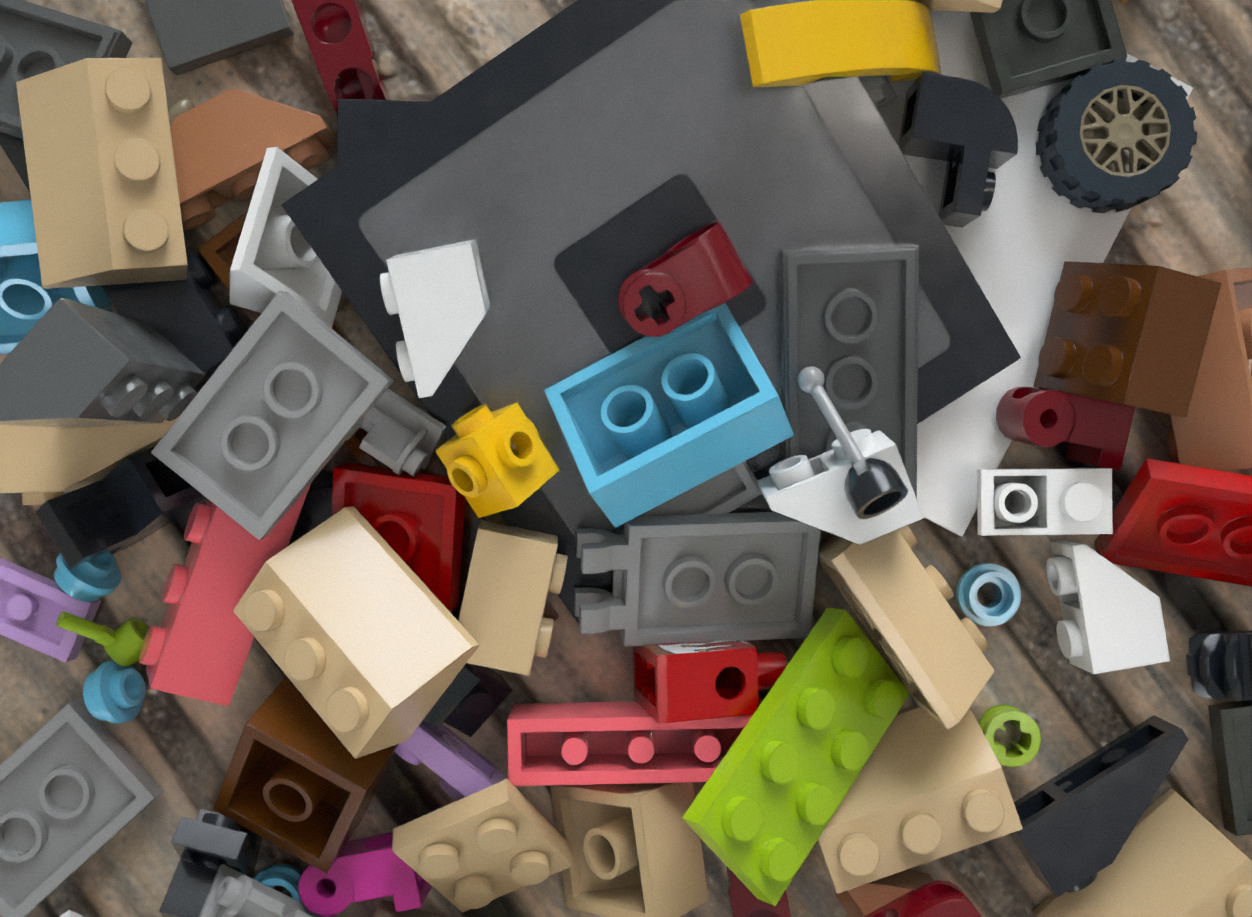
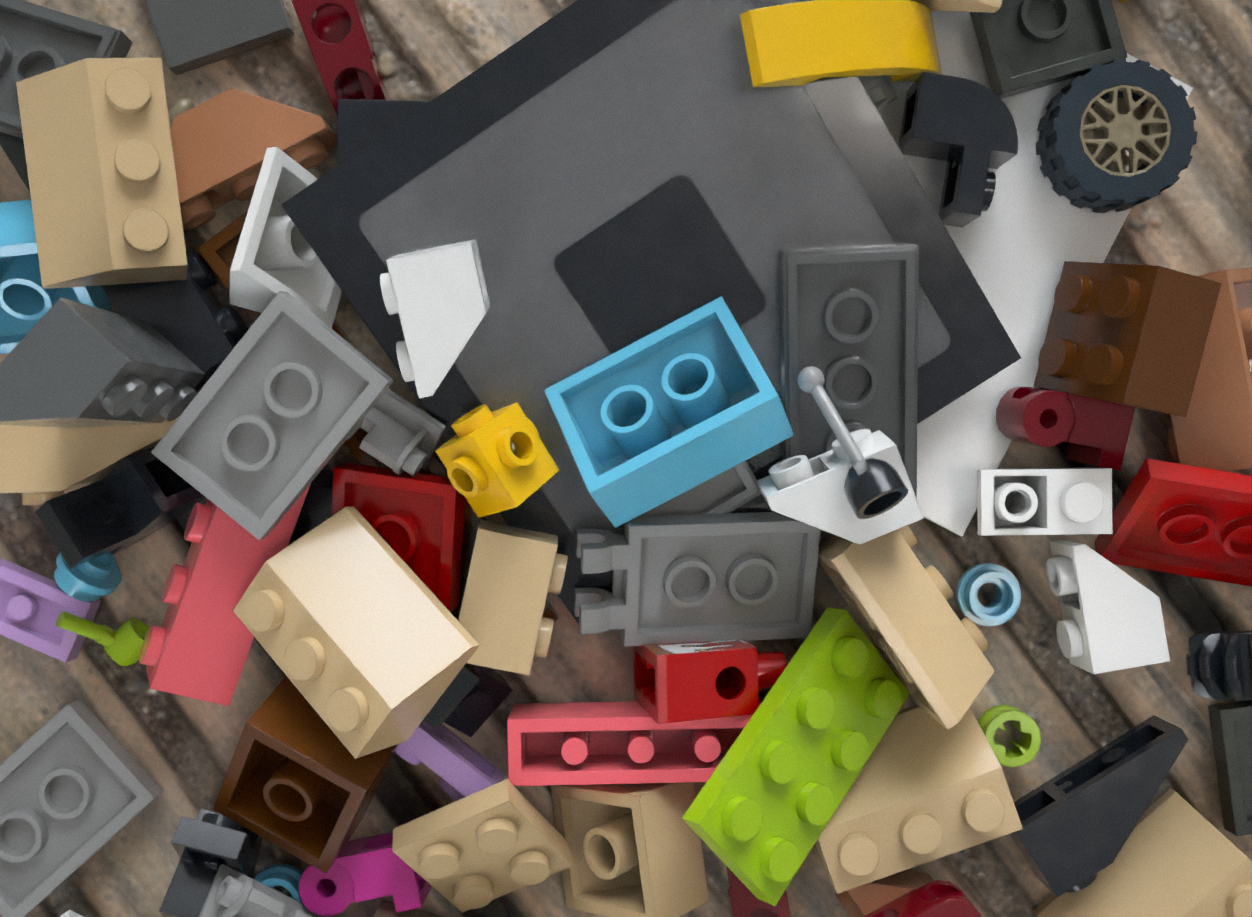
medium azure plate [83,660,146,724] -> none
dark red piece [617,221,753,337] -> none

